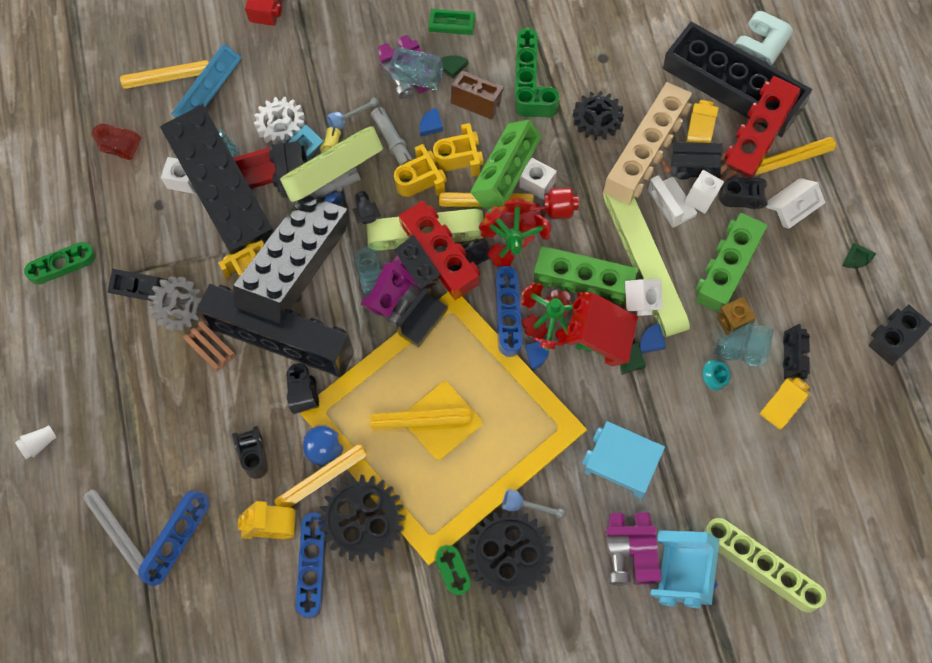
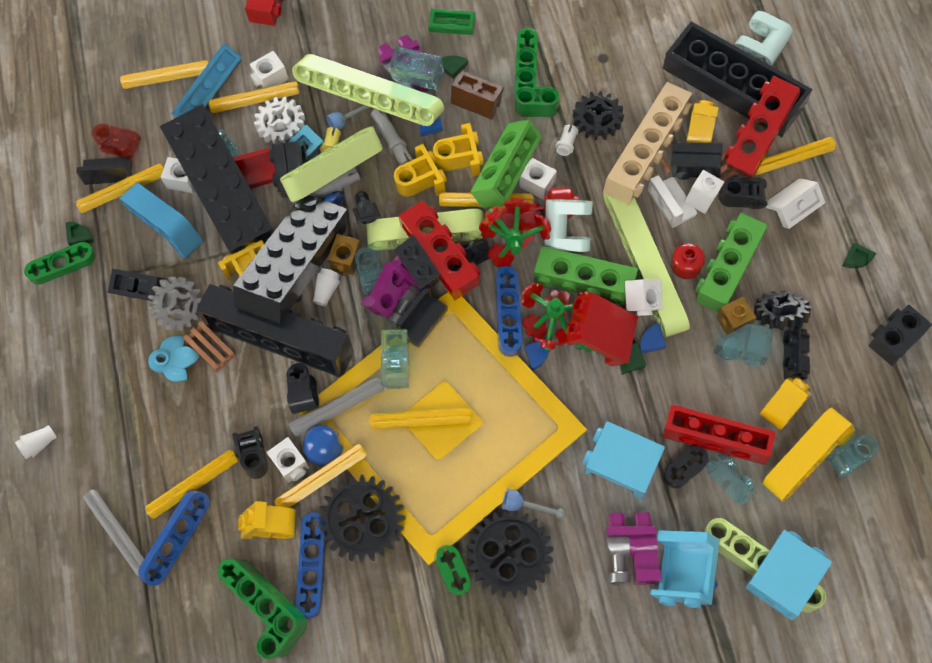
teal hat [702,360,730,391] -> none
none -> dark green tile [65,222,94,246]
none -> black panel [76,157,132,185]
none -> yellow axle [76,163,164,213]
none -> dark azure beam [119,183,203,259]
none -> yellow axle [145,449,238,519]
none -> medium azure plate [148,335,199,382]
none -> yellow axle [209,81,299,113]
none -> green beam [218,559,307,659]
none -> white brick [250,51,289,88]
none -> white brick [267,437,309,483]
none -> light grey axle [289,377,384,436]
none -> yellowish green beam [292,54,444,126]
none -> white cone [313,268,340,307]
none -> pearl gold brick [327,234,363,276]
none -> clear light blue brick [381,330,409,389]
none -> light aqua connector [544,199,593,252]
none -> white pin [555,125,578,156]
none -> red brick [662,404,776,465]
none -> black beam [664,446,709,489]
none -> red head [671,243,705,280]
none -> clear light blue hinge [705,454,757,506]
none -> medium azure panel [745,530,832,620]
none -> black gear [754,291,811,331]
none -> yellow beam [762,408,855,502]
none -> clear light blue piece [825,435,879,480]

